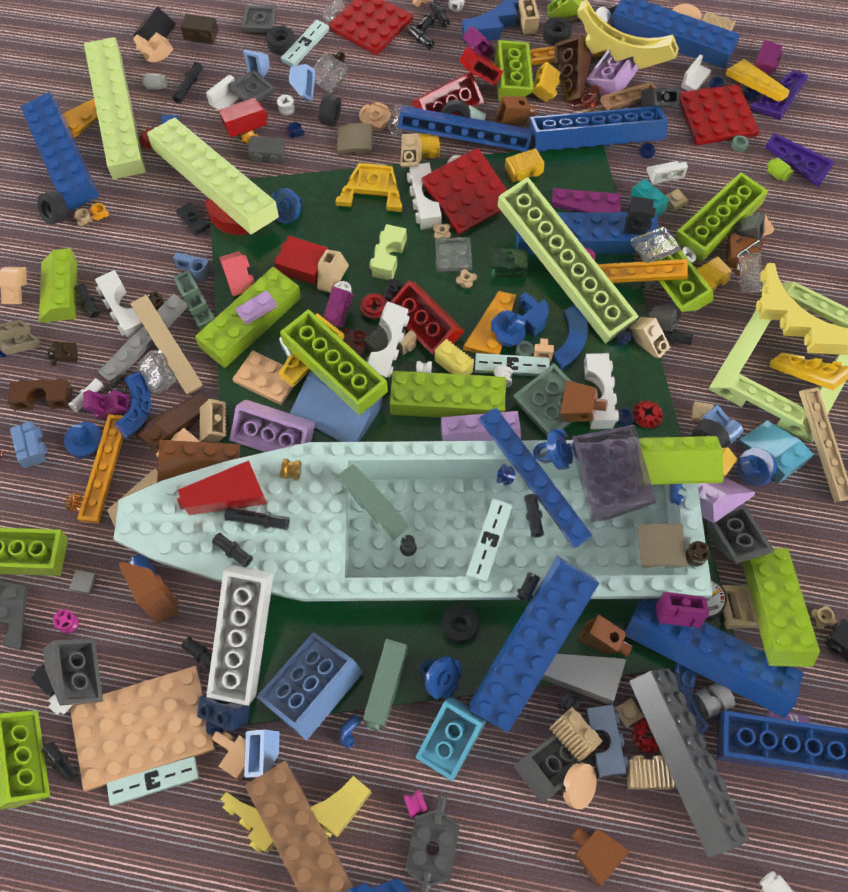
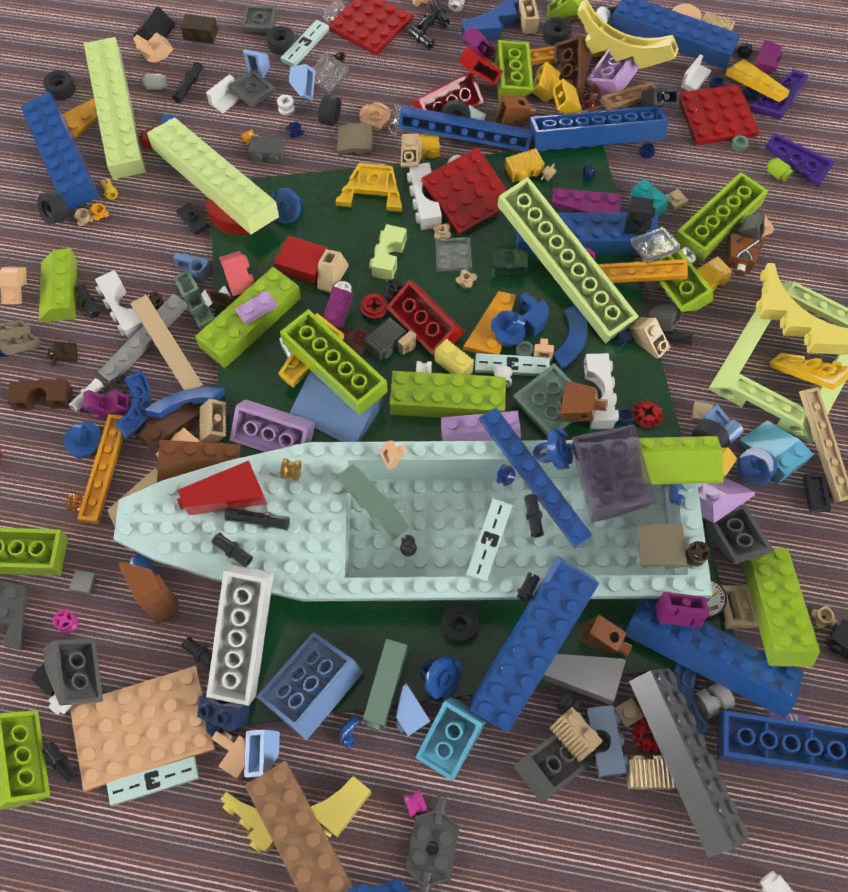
medium blue brick [10,421,48,468] -> none
clear brick [138,350,176,394] -> none
red brick [218,98,268,138] -> none
light nougat plate [232,350,293,405] -> none
white arch [367,302,409,380] -> none
light nougat tile [563,762,597,809] -> none
dark orange torso [571,826,630,886] -> none
white panel [647,161,688,184] -> none
clear brick [739,253,763,292] -> none
none -> black tyre [43,70,75,101]
none -> yellow pin [100,179,118,200]
none -> blue tile [145,387,225,419]
none -> dark brown bracket [201,286,234,311]
none -> light nougat tile [380,440,407,470]
none -> light blue slope [395,682,430,736]
none -> tan plate [541,164,557,181]
none -> yellow brick [552,79,581,114]
none -> clear blue plate [583,164,595,182]
none -> black plate [737,43,753,58]
none -> black plate [803,474,831,512]

